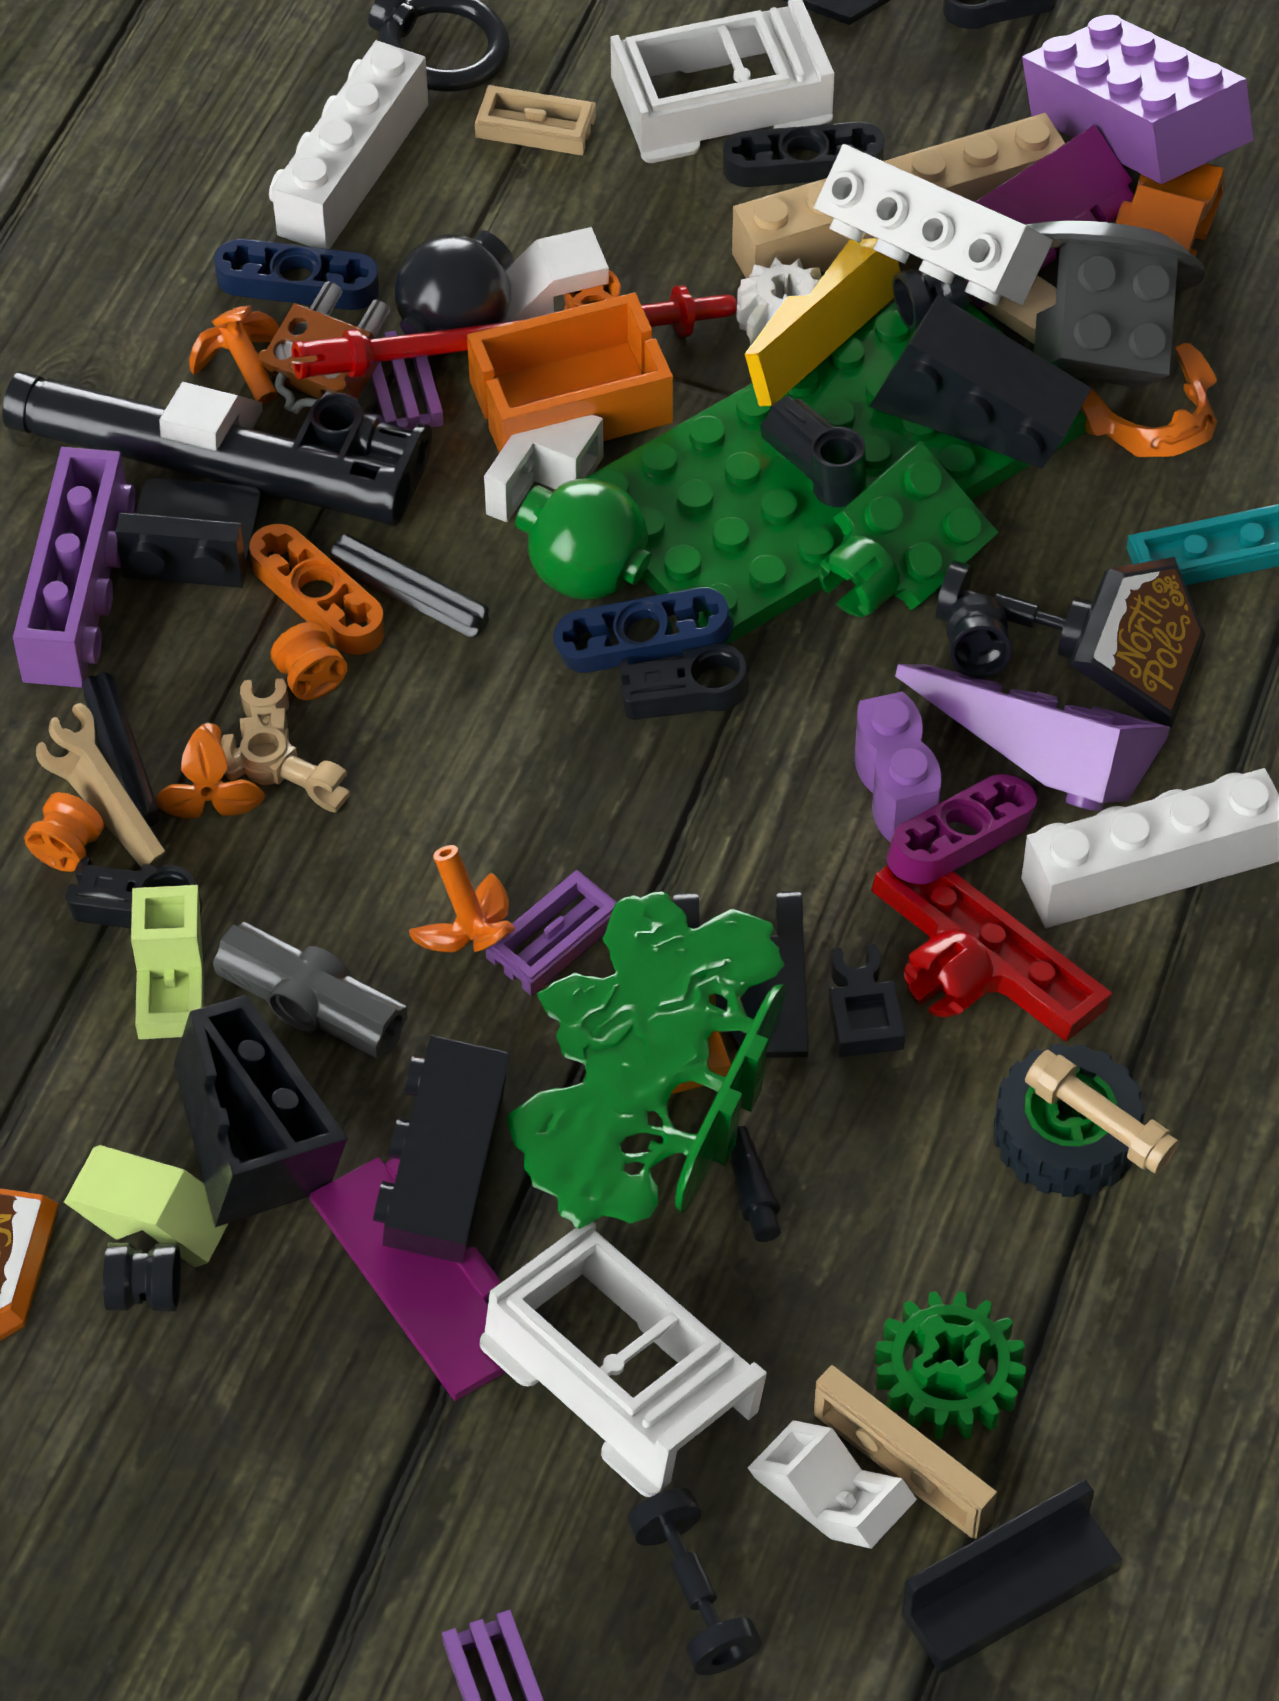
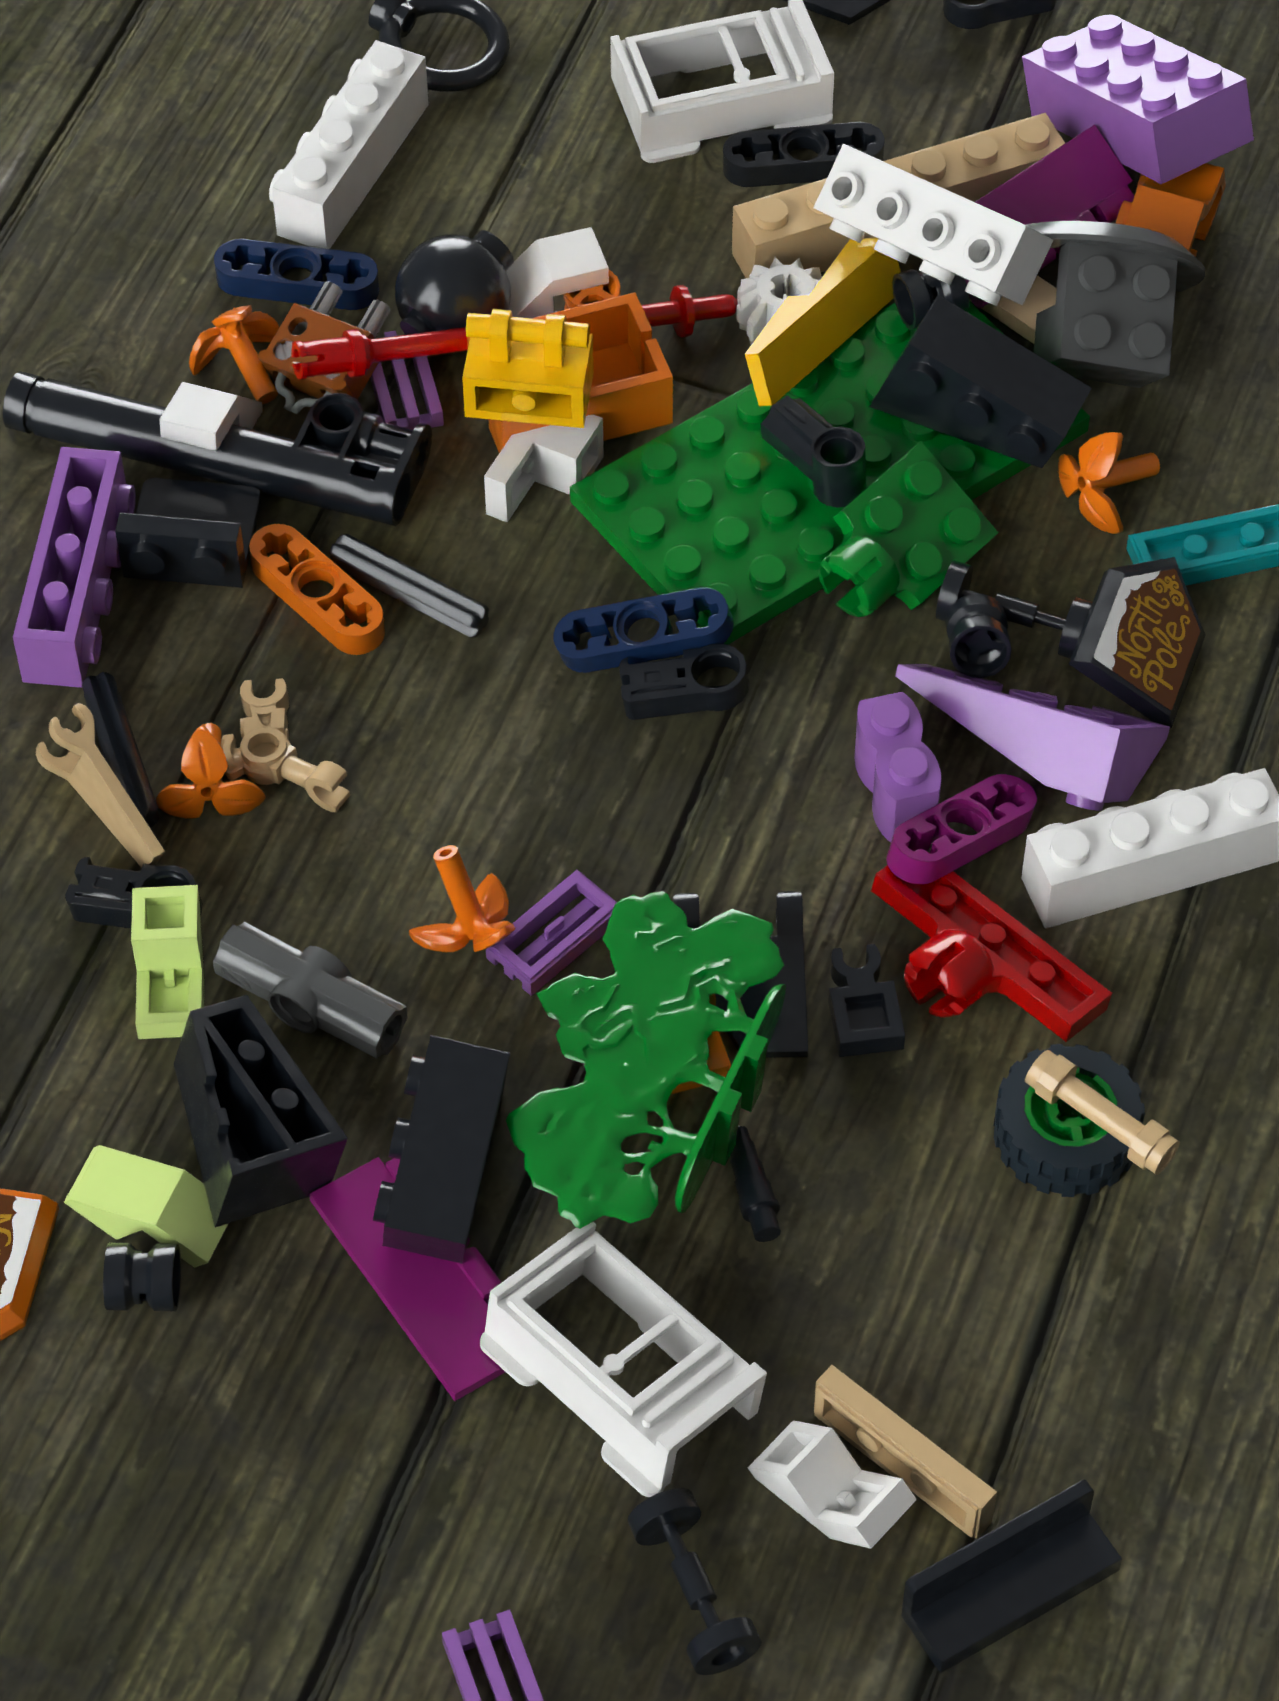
orange wheel [24,792,105,872] -> none
orange wheel [270,622,347,700] -> none
tan tile [475,85,596,156] -> none
green brick [515,478,652,600] -> none
green gear [874,1291,1026,1440] -> none
orange helmet [1081,343,1218,457] -> none
none -> yellow brick [462,309,594,428]
none -> orange plant [1058,432,1160,534]

